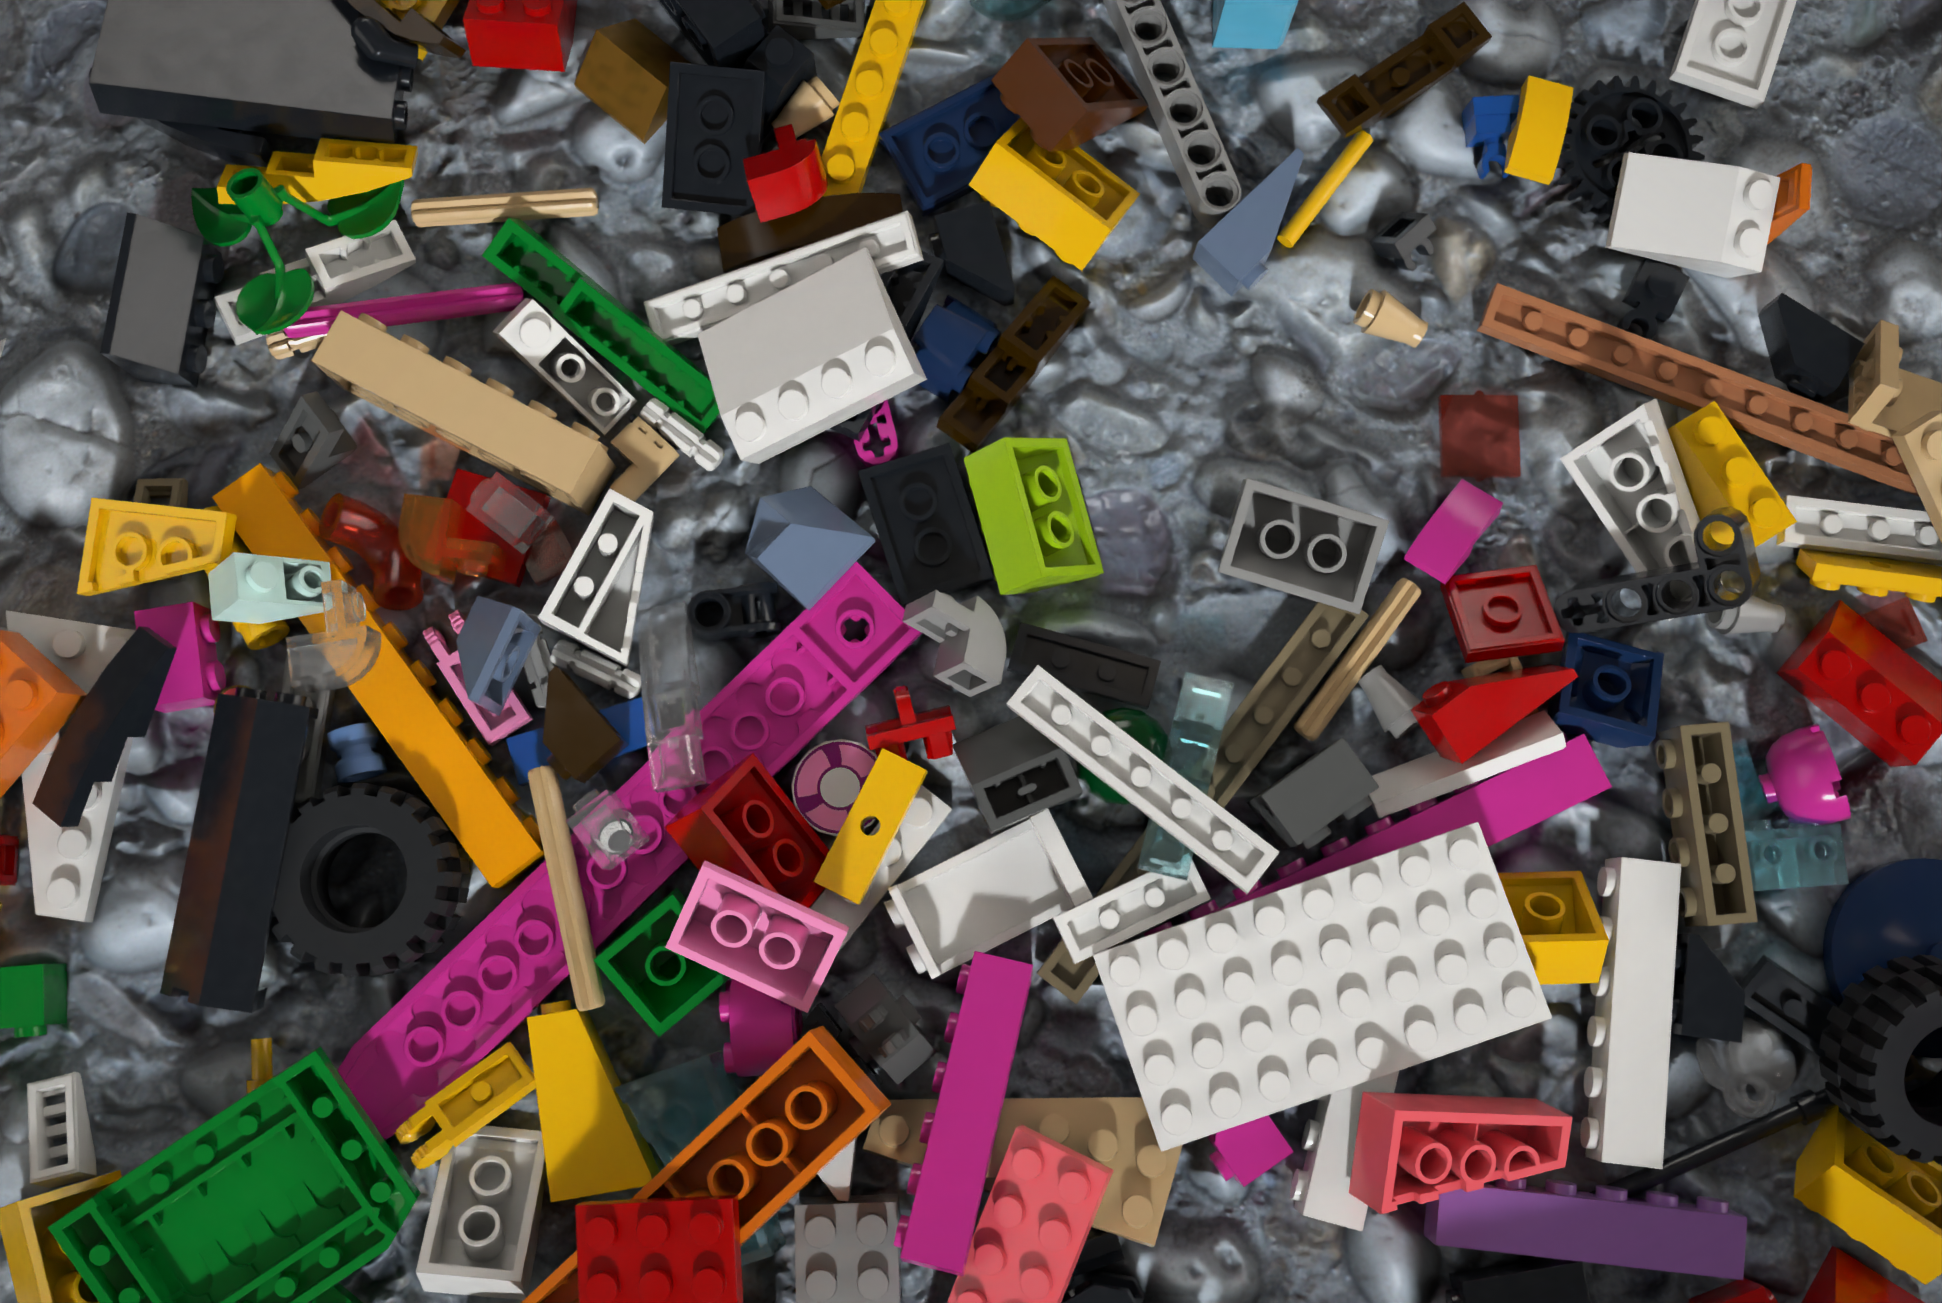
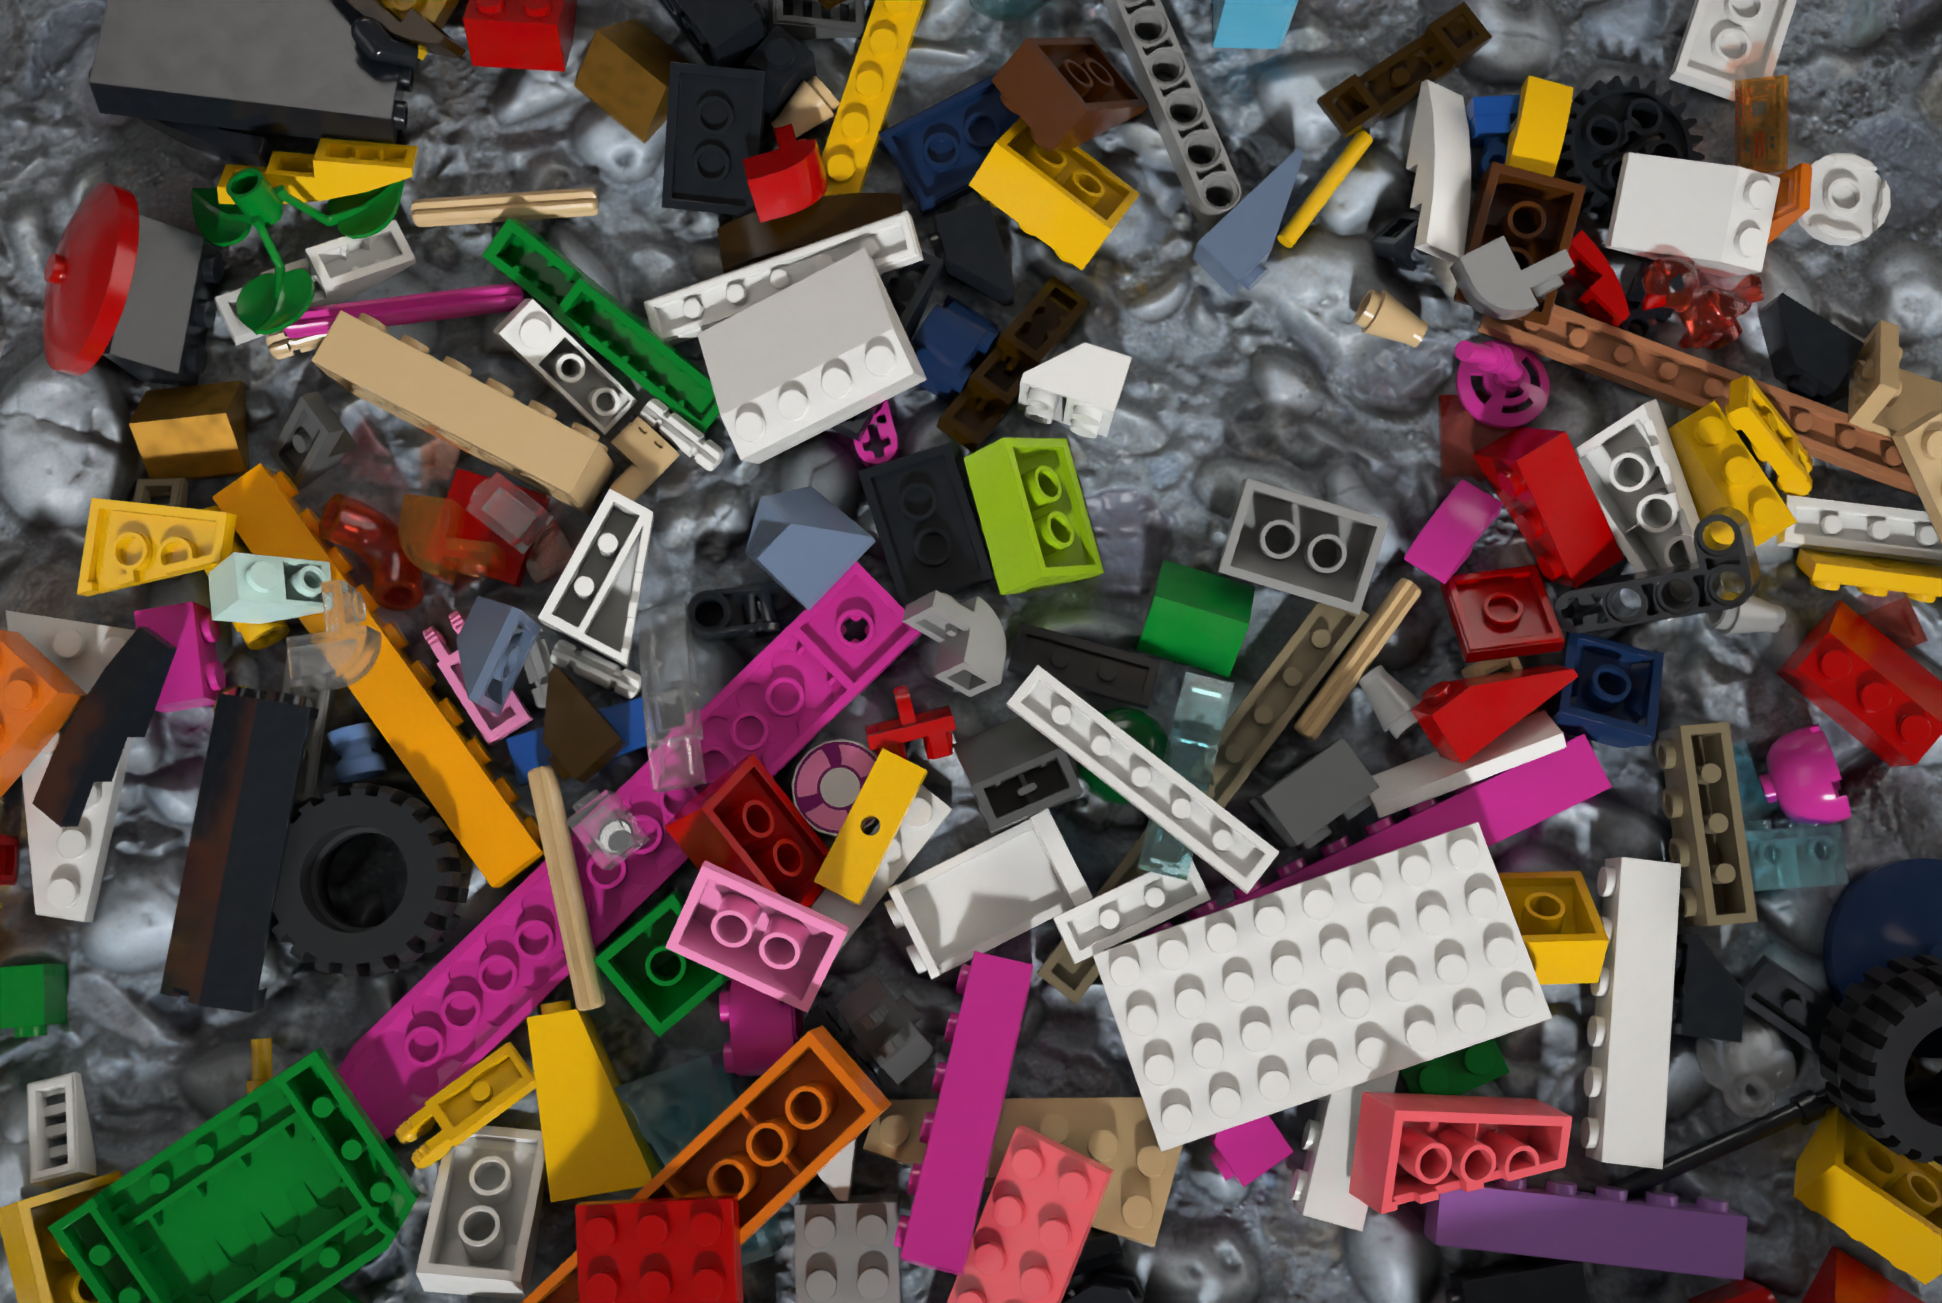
none -> red dish [43,182,140,376]
none -> pearl gold slope [129,380,250,481]
none -> white slope [1017,342,1132,438]
none -> green slope [1136,559,1255,678]
none -> green plate [1398,1038,1510,1095]
none -> white slope [1406,79,1471,263]
none -> light grey brick [1450,235,1574,320]
none -> reddish brown slope [1453,162,1586,326]
none -> dark pink dish [1454,340,1550,429]
none -> red wedge [1472,427,1624,588]
none -> red slope [1568,230,1630,327]
none -> clear red animal [1642,256,1764,350]
none -> yellow hinge [1725,375,1813,497]
none -> clear orange tile [1735,74,1788,173]
none -> white tile [1797,153,1891,246]

